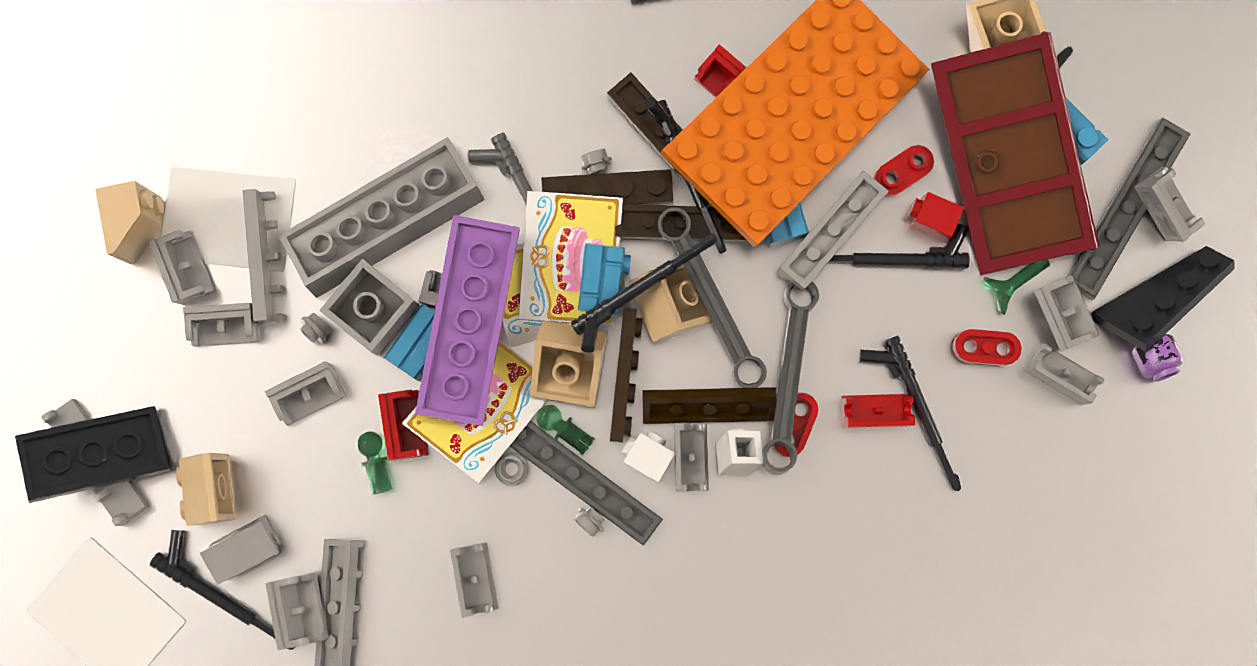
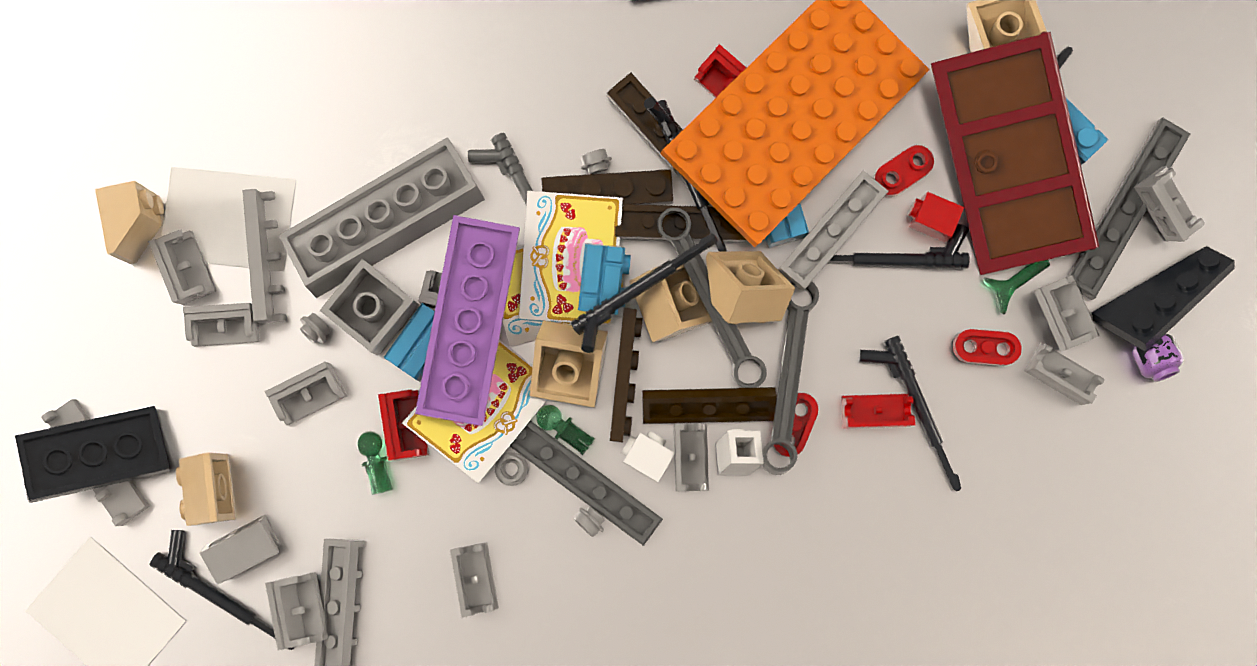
none -> tan slope [706,251,795,324]

